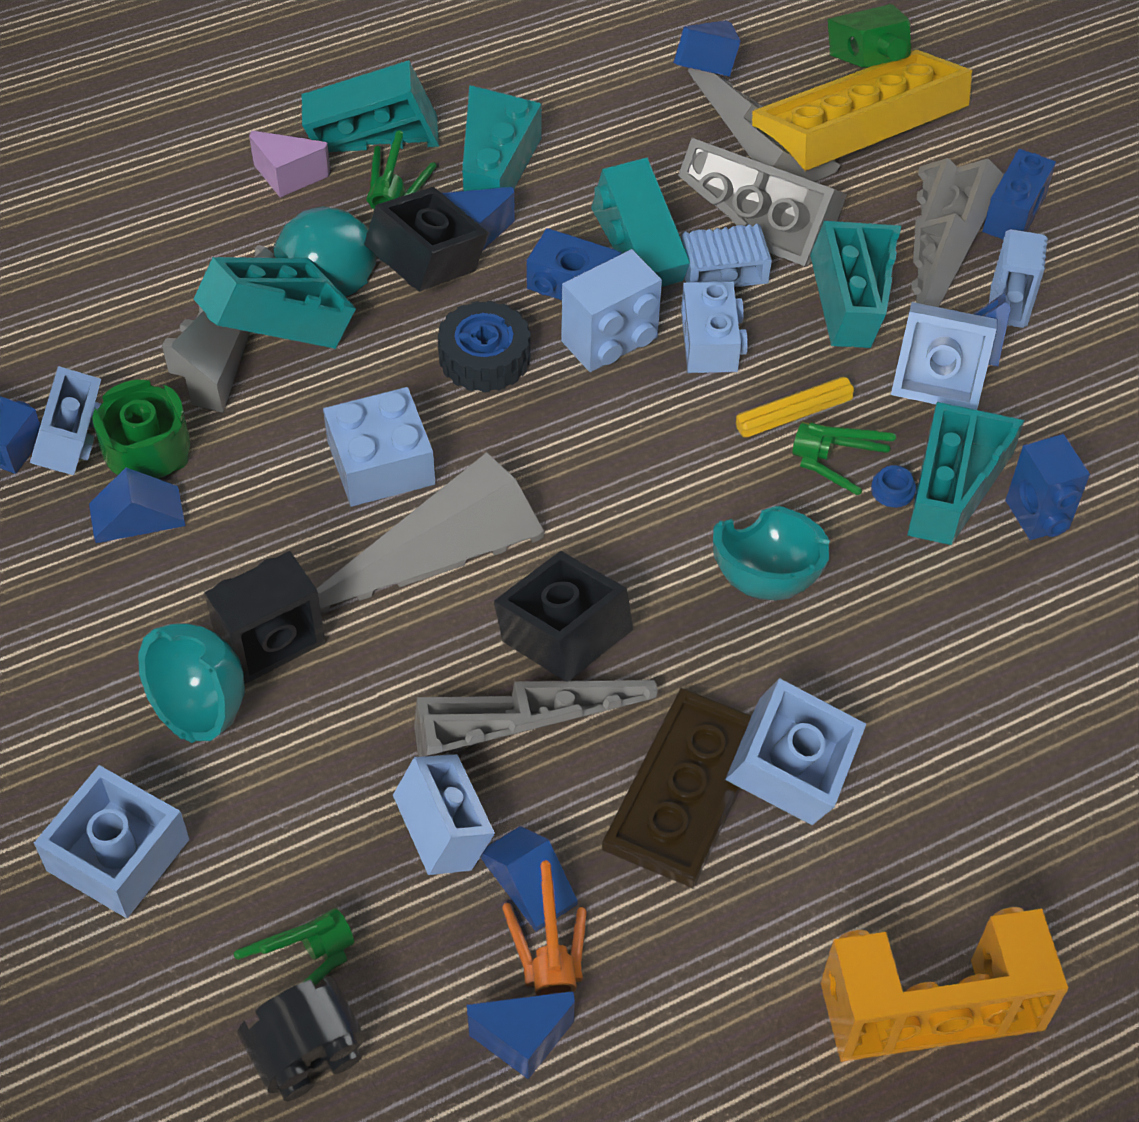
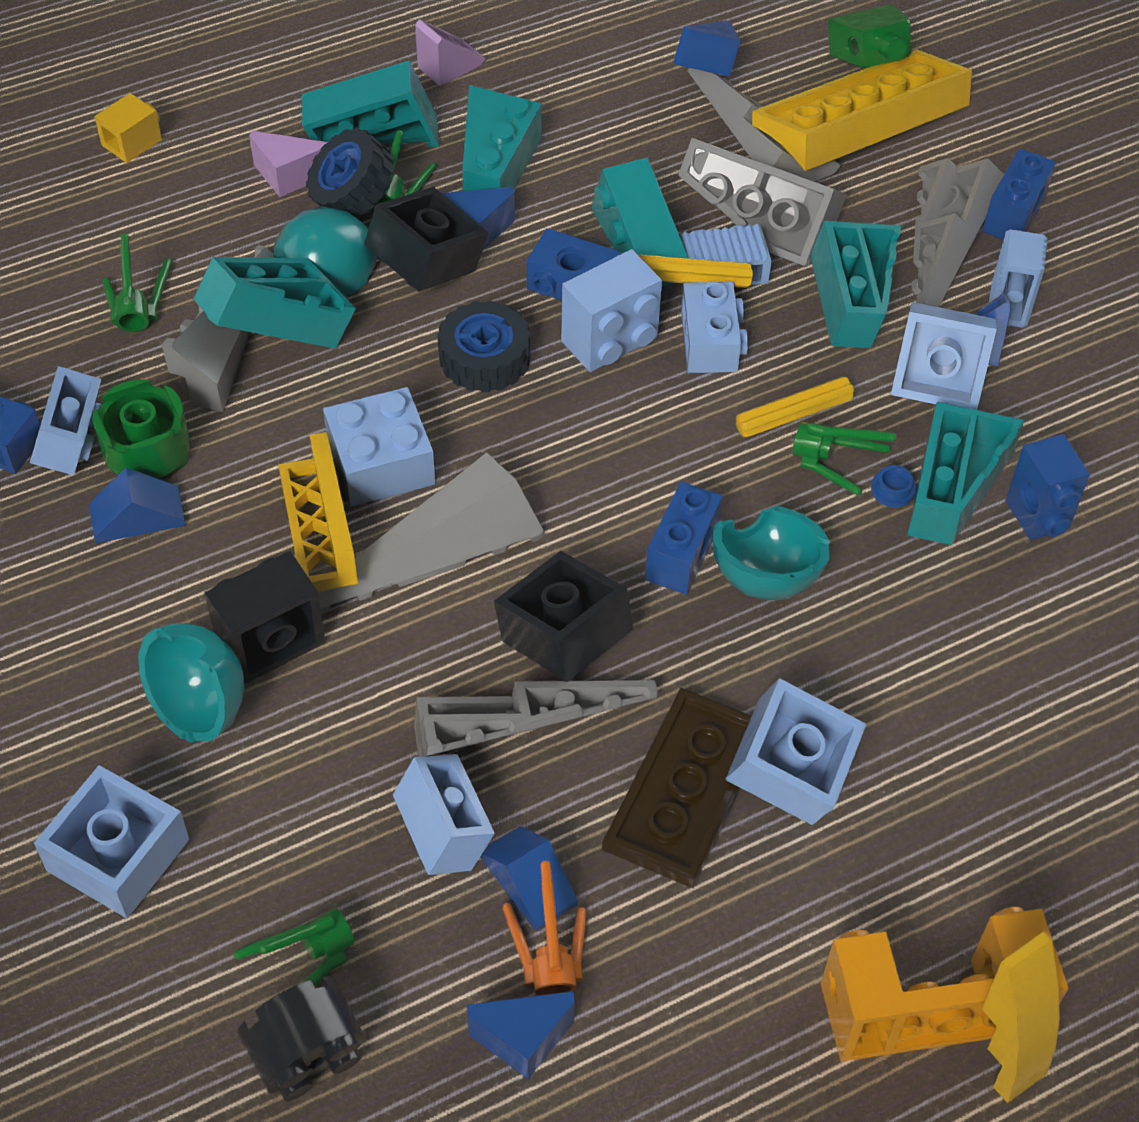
none -> yellow brick [95,93,162,163]
none -> green plant [102,233,172,332]
none -> yellow fence [278,432,358,591]
none -> black wheel [306,128,394,218]
none -> lavender slope [415,19,486,87]
none -> yellow axle [638,255,753,288]
none -> blue brick [645,481,723,595]
none -> yellow slope [982,931,1060,1104]

